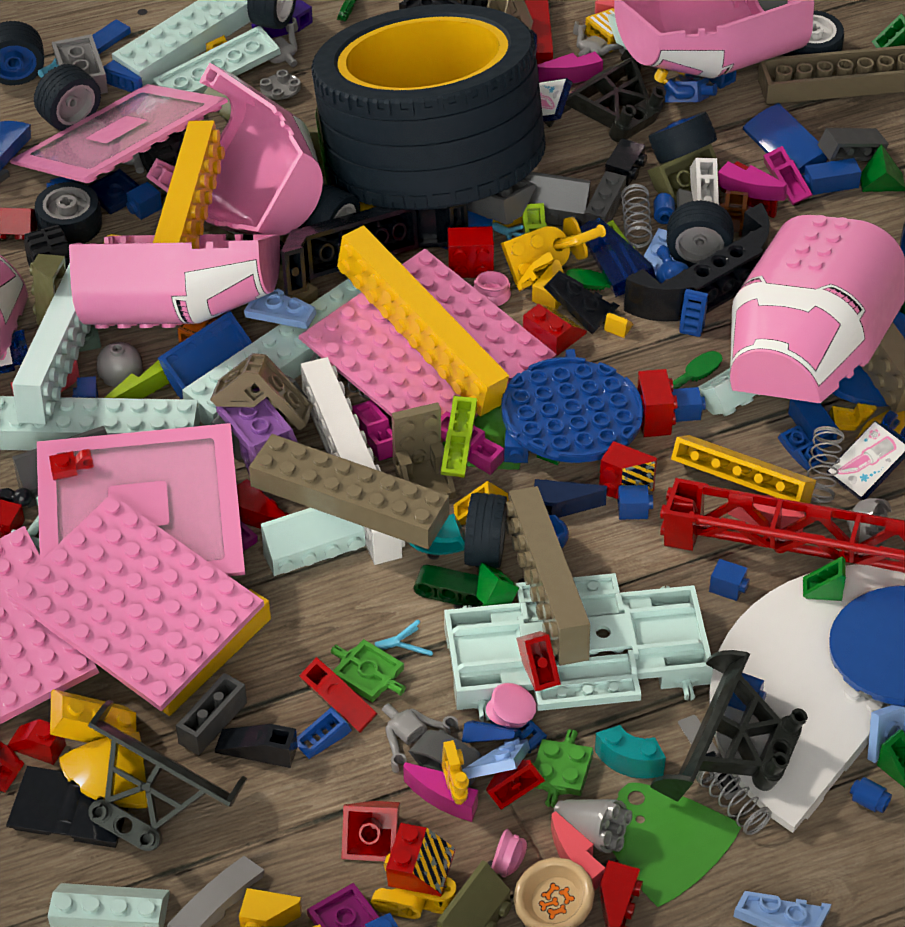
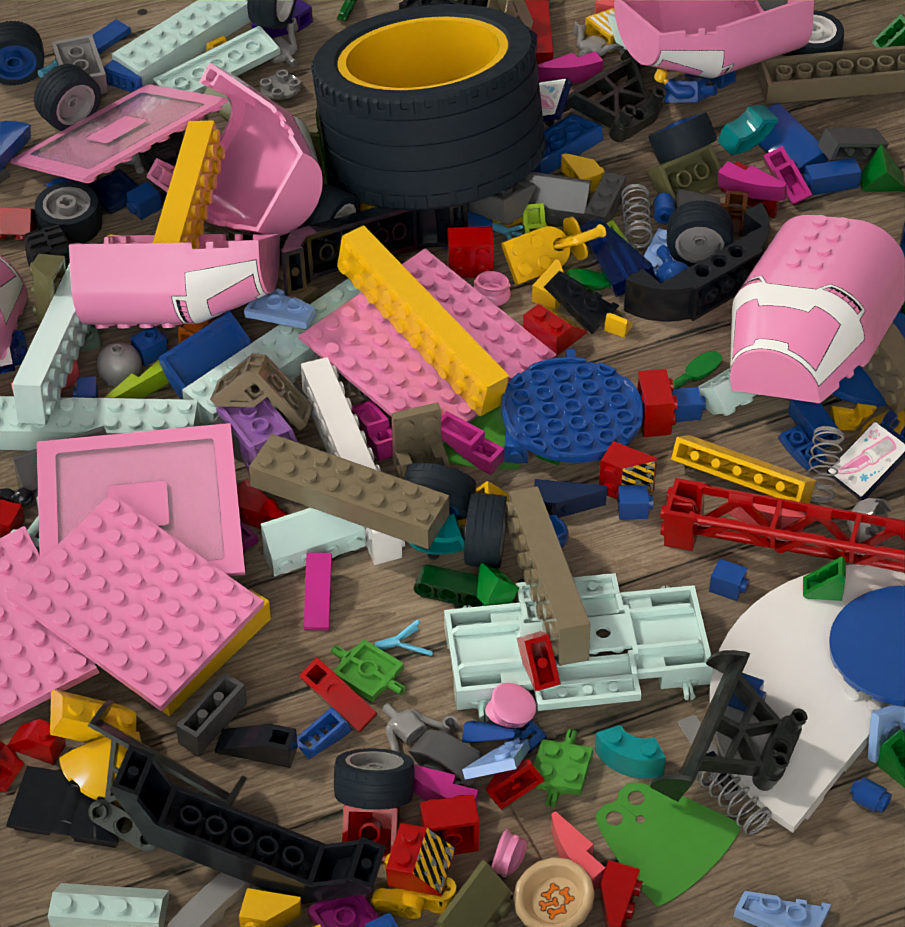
red plate [49,449,94,480] -> none
lime slope [441,396,477,478] -> none
yellow plate [442,740,469,805] -> none
yellow slope [516,252,554,292] -> none
light grey cone [554,799,632,853] -> none
black brick [605,138,647,187] -> none
blue slope [679,289,708,337] -> none
white slope [690,158,719,205] -> none
none -> black slope [110,744,386,904]
none -> blue brick [130,326,168,366]
none -> dark pink slope [304,553,332,630]
none -> black wheel [334,748,415,810]
none -> black wheel [403,462,476,520]
none -> red brick [420,794,479,855]
none -> blue slope [532,113,603,174]
none -> yellow slope [561,153,605,193]
none -> teal brick [717,105,779,156]

